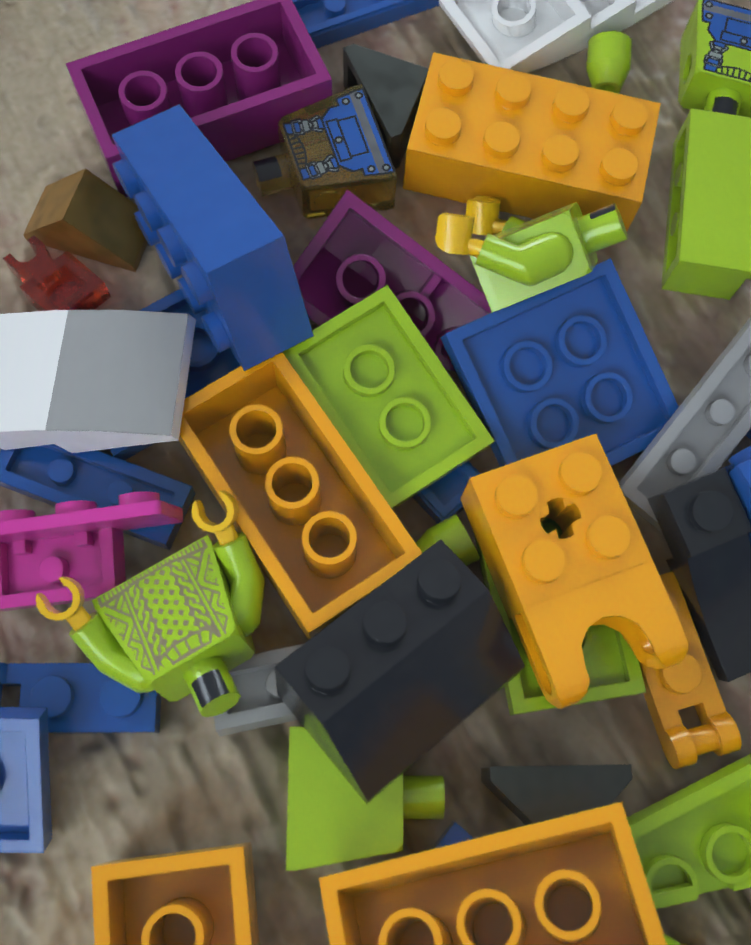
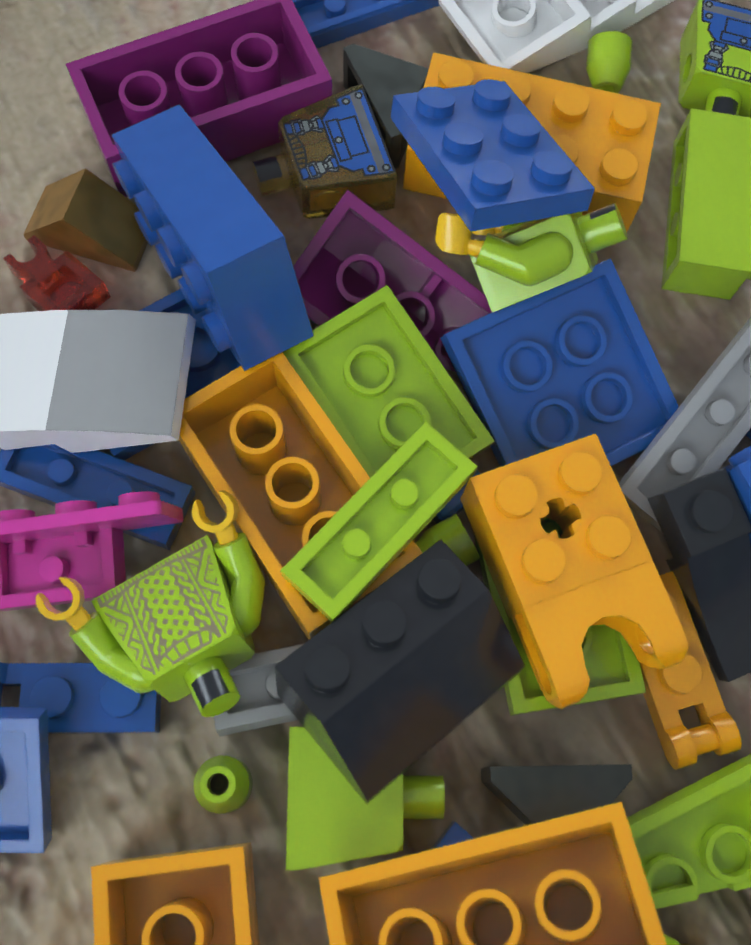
none -> lime hose [193,755,253,814]
none -> lime plate [280,421,478,622]
none -> blue plate [390,79,595,232]

